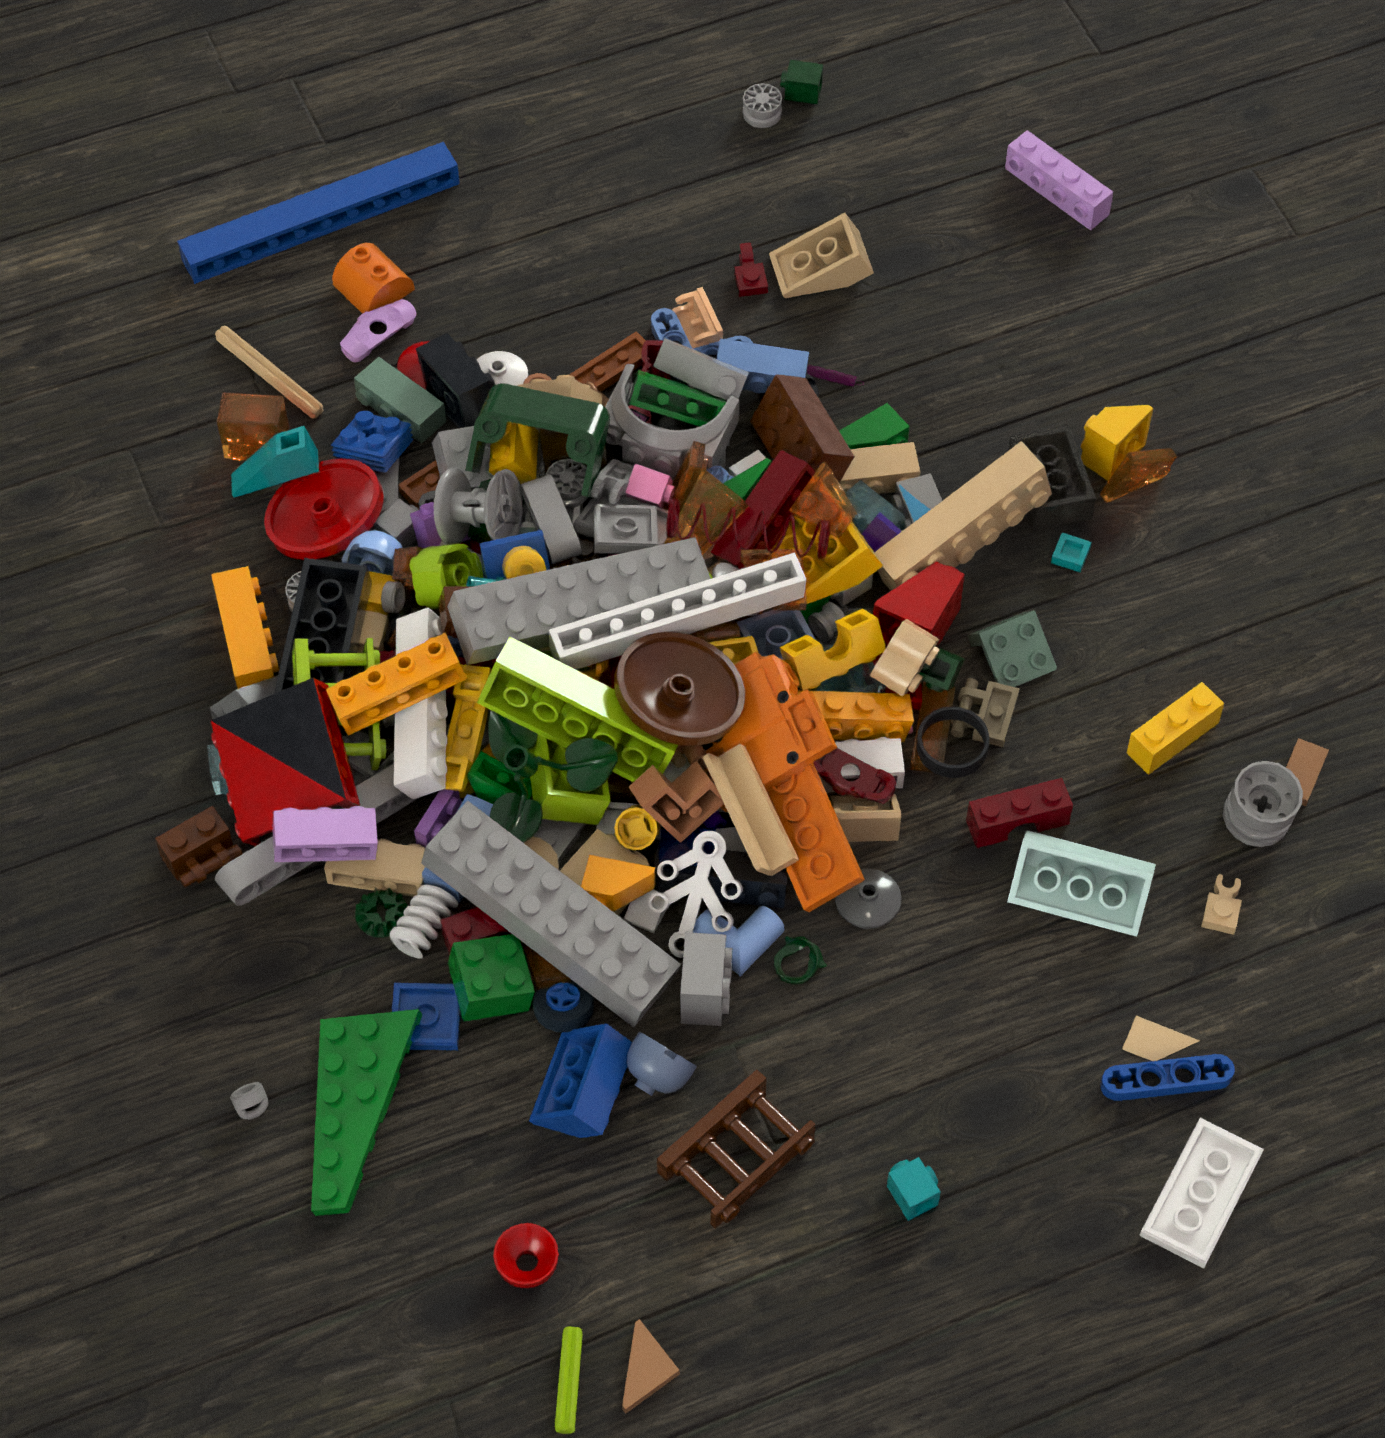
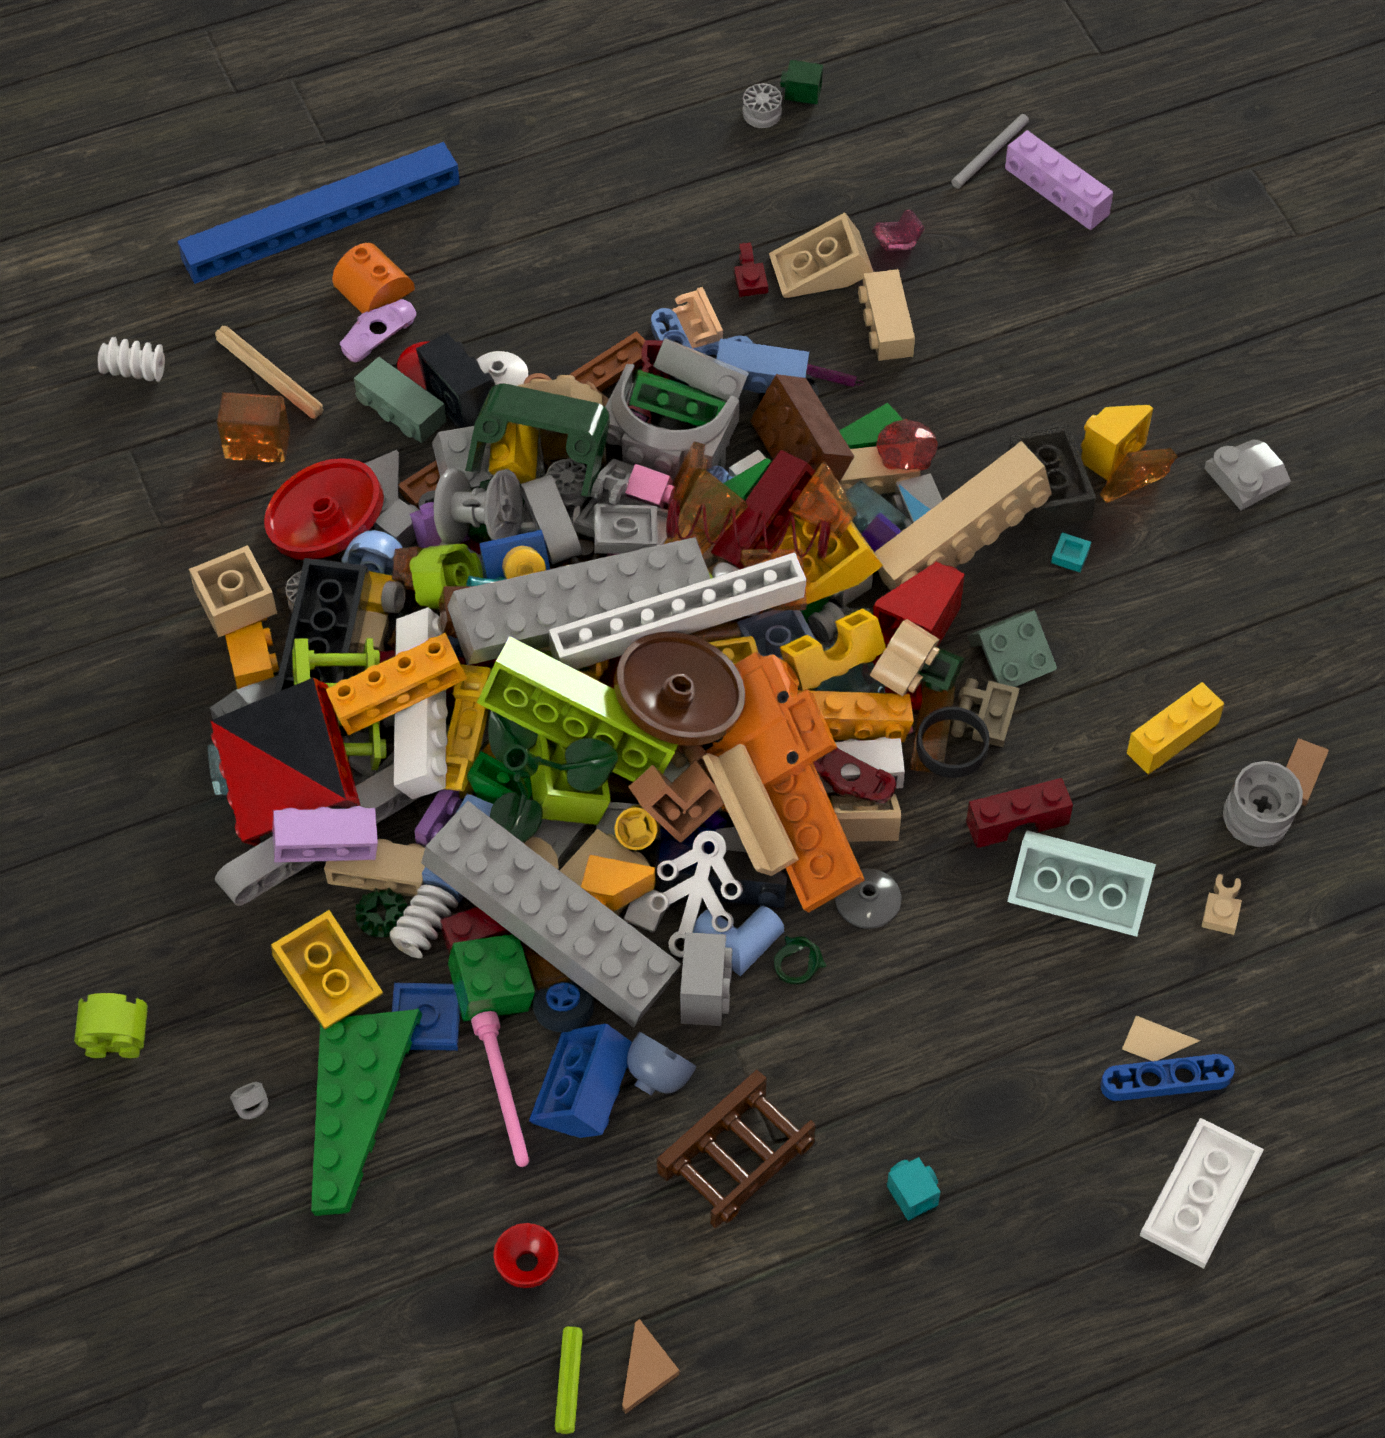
reddish brown brick [155,806,243,888] -> none
teal slope [231,426,319,498] -> none
blue brick [331,411,413,473] -> none
none -> lime brick [74,993,148,1058]
none -> white piece [98,337,165,383]
none -> tan brick [189,545,277,637]
none -> yellow slope [271,910,383,1029]
none -> bright pink piece [471,1011,529,1167]
none -> tan brick [858,269,915,361]
none -> clear pink bracket [872,210,924,251]
none -> clear red dish [876,420,938,470]
none -> light grey bar [951,114,1029,189]
none -> light grey slope [1204,439,1291,510]

